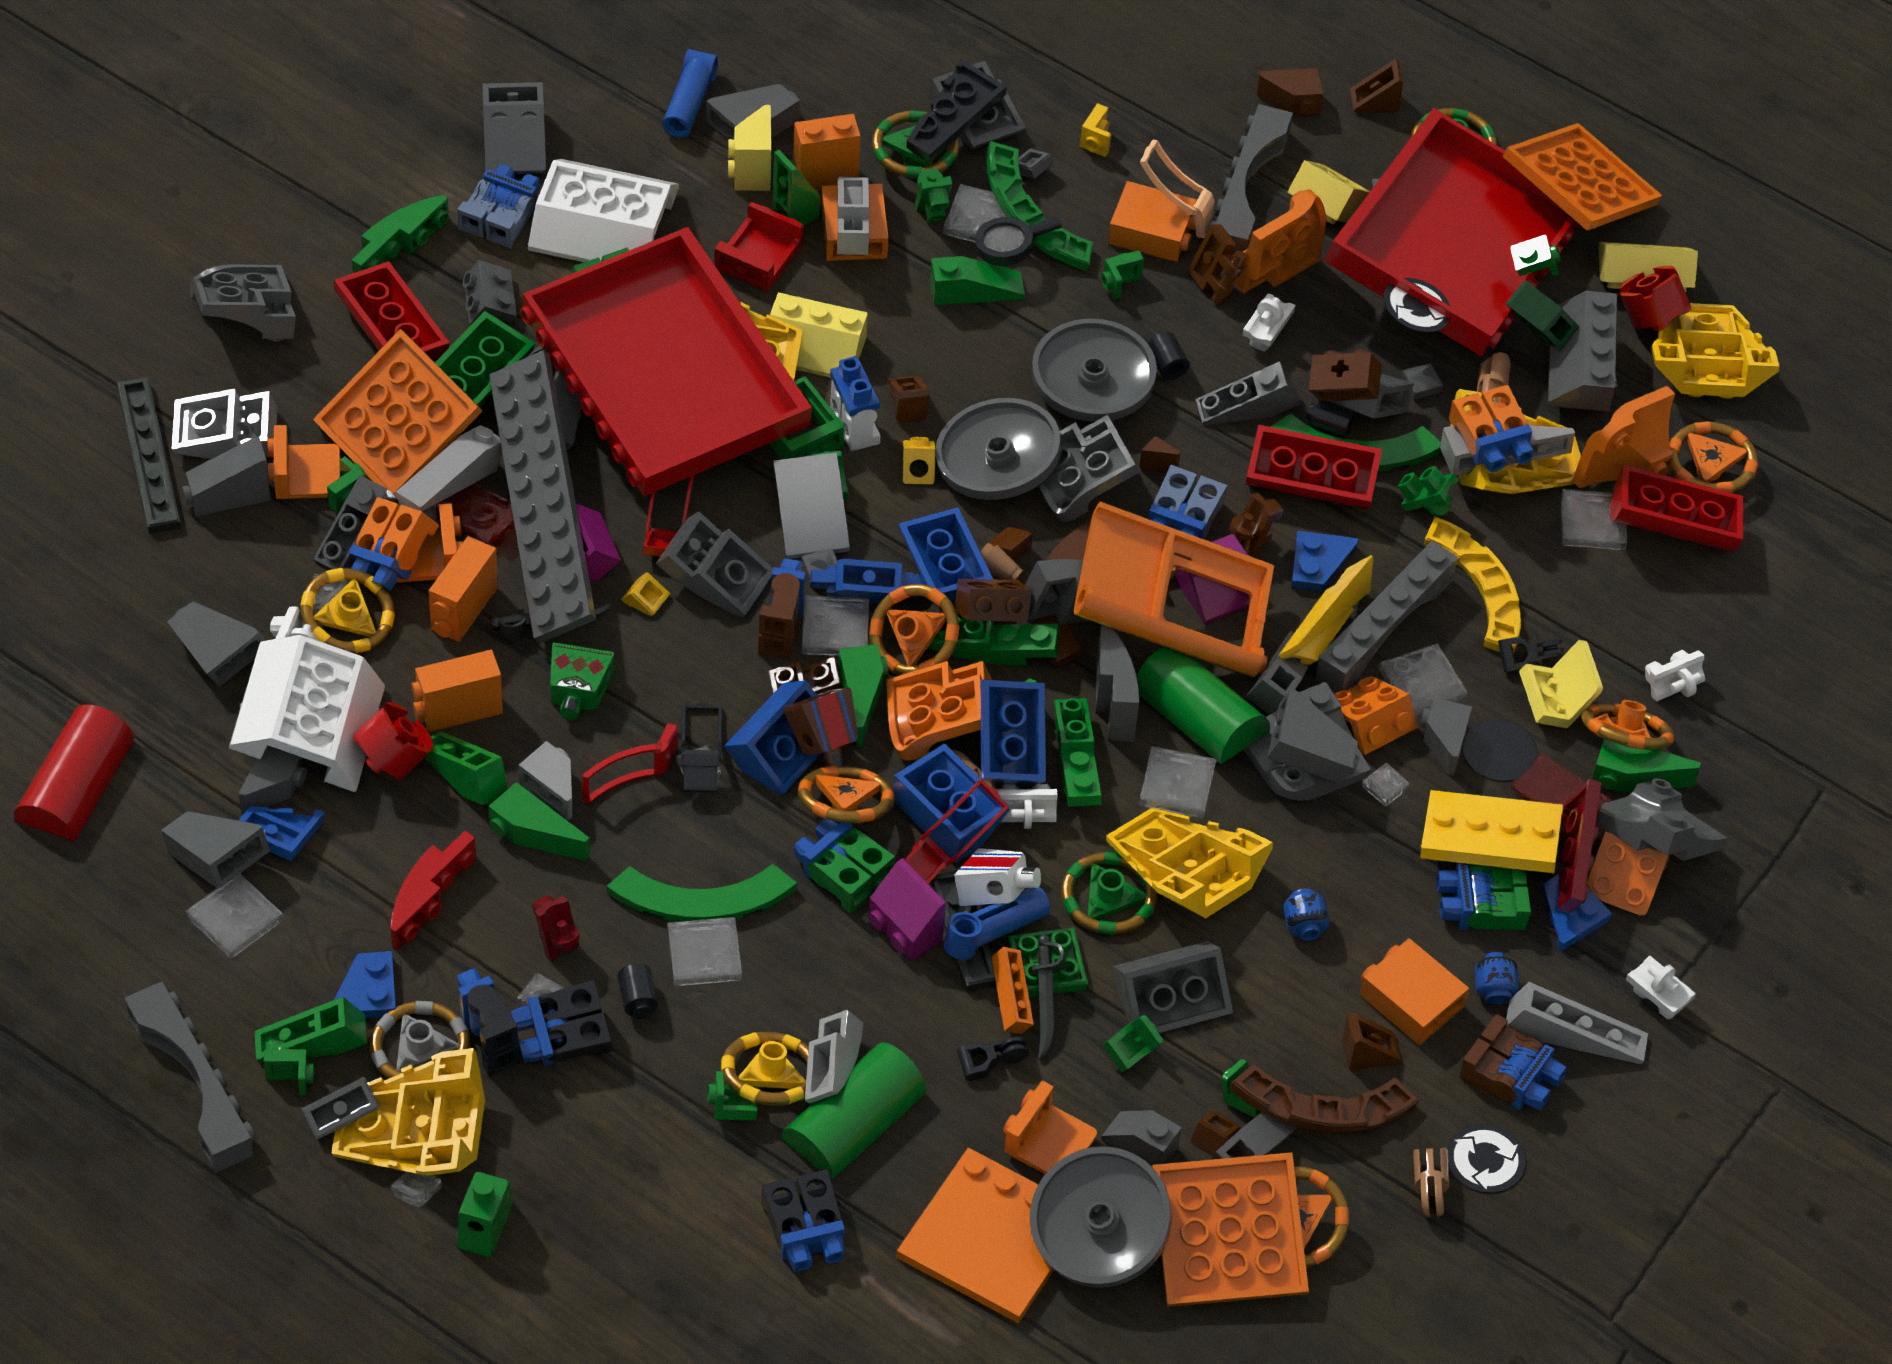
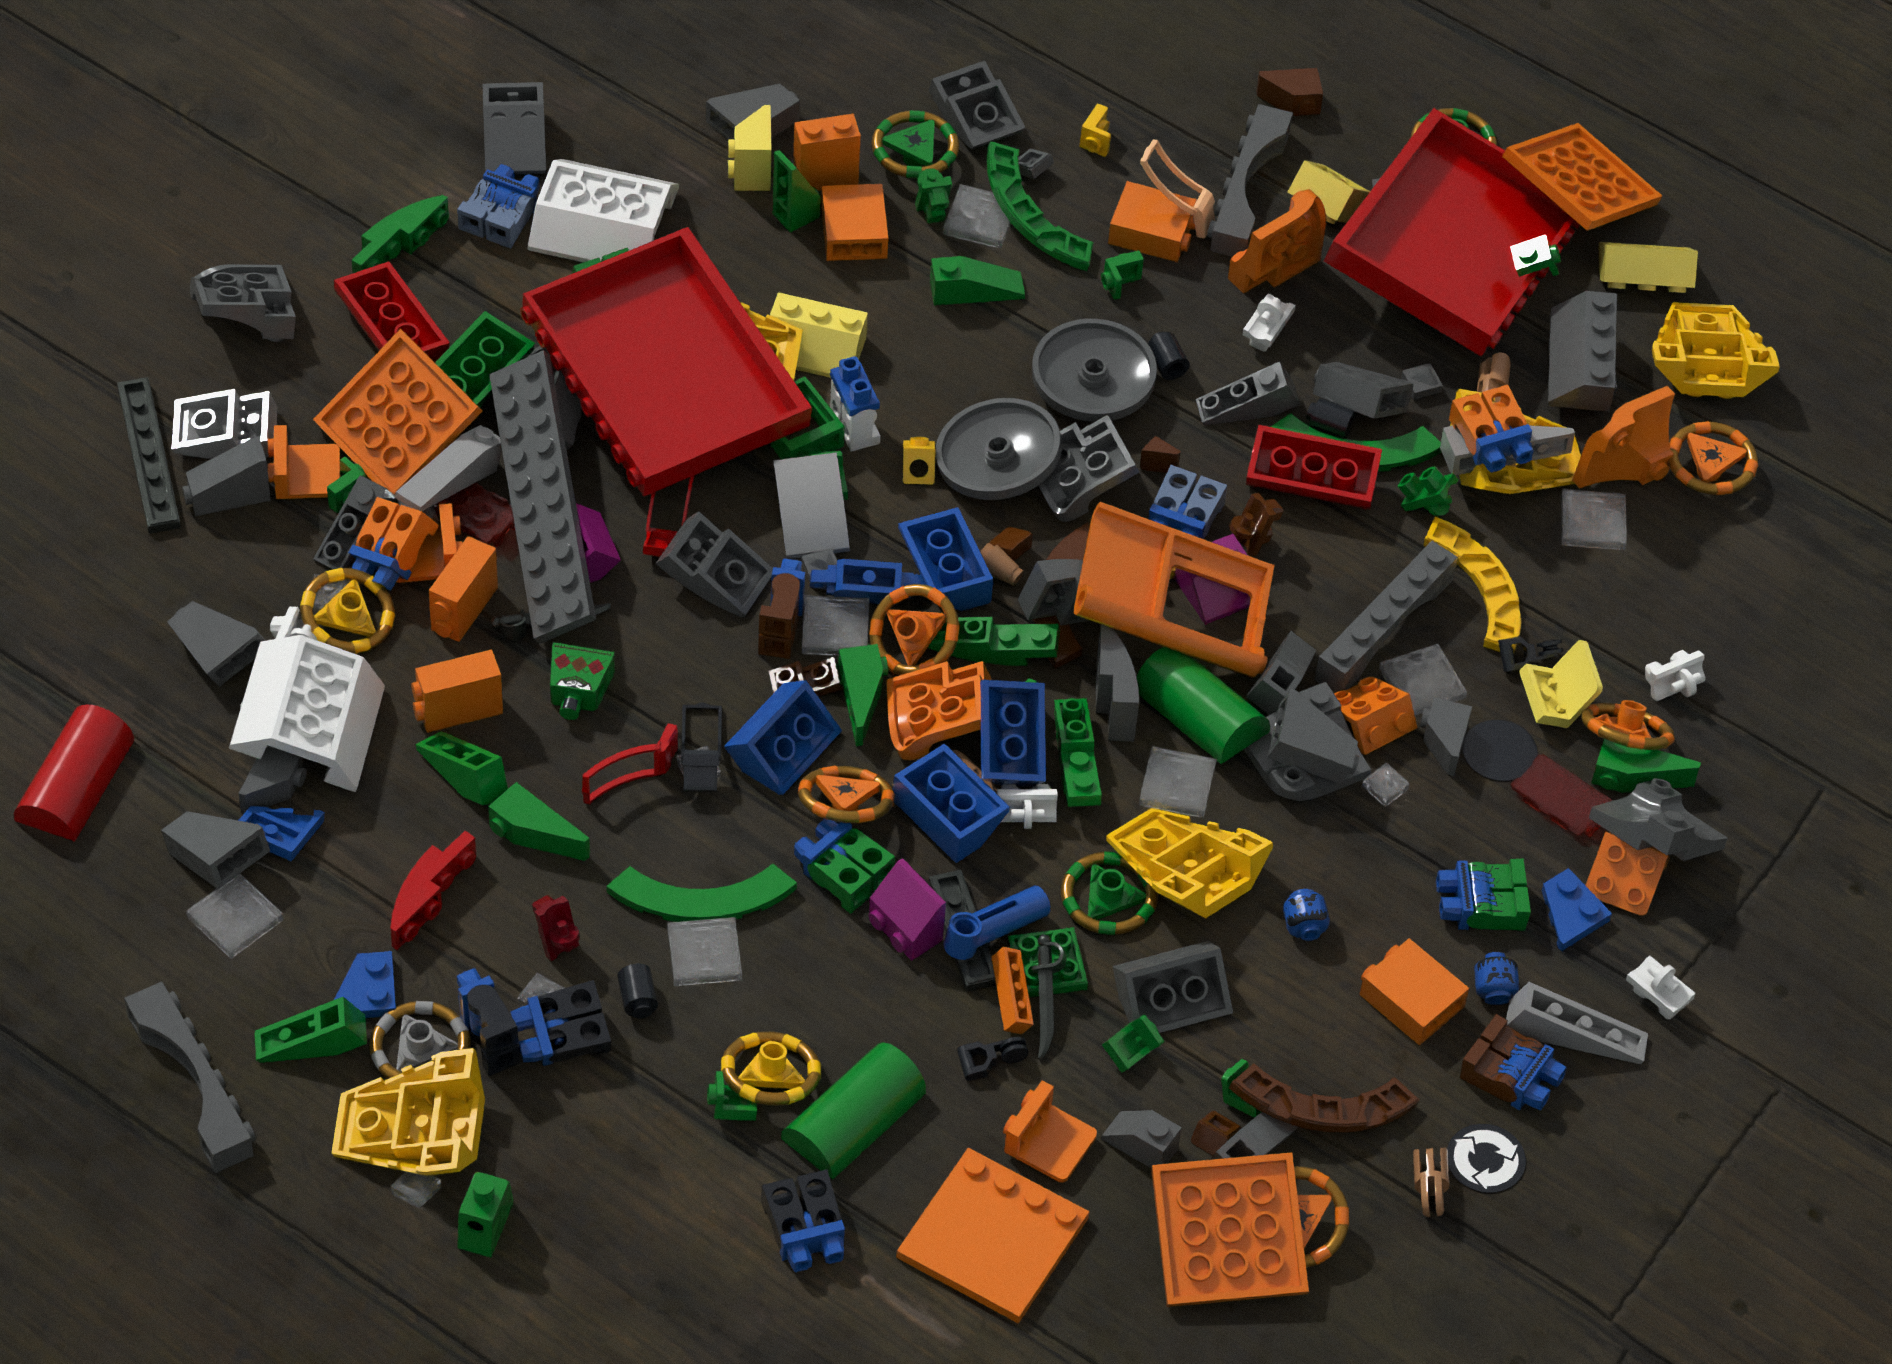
green bracket [264,1047,314,1096] -> none
dark grey slope [301,1077,380,1140] -> none
red brick [353,702,433,780] -> none
dark grey bracket [463,260,517,324] -> none
light grey slope [519,741,572,820] -> none
yellow slope [621,572,671,617] -> none
blue piece [662,49,719,138] -> none
red panel [714,202,804,292] -> none
reddish brown torso [783,687,858,767] -> none
light grey slope [805,1010,863,1104] -> none
light grey slope [837,177,869,255] -> none
reddish brown slope [888,375,930,422] -> none
red piece [904,779,1009,885] -> none
black wing [907,58,1007,163] -> none
white torso [954,848,1041,906] -> none
reddish brown brick [955,579,1032,621] -> none
black piece [975,217,1062,266] -> none
dark grey dish [1030,1146,1172,1288] -> none
reddish brown plate [1188,224,1247,305] -> none
yellow wedge [1279,555,1373,665] -> none
blue wing [1291,531,1358,592] -> none
reddish brown brick [1308,350,1382,401] -> none
reddish brown slope [1342,1012,1401,1070] -> none
reddish brown slope [1350,59,1403,113] -> none
sticker [1384,278,1451,332] -> none
yellow plate [1420,790,1563,873] -> none
dark green slope [1505,280,1579,350] -> none
dark red wing [1558,779,1603,913] -> none
red brick [1610,464,1743,553] -> none
red brick [1619,266,1692,331] -> none

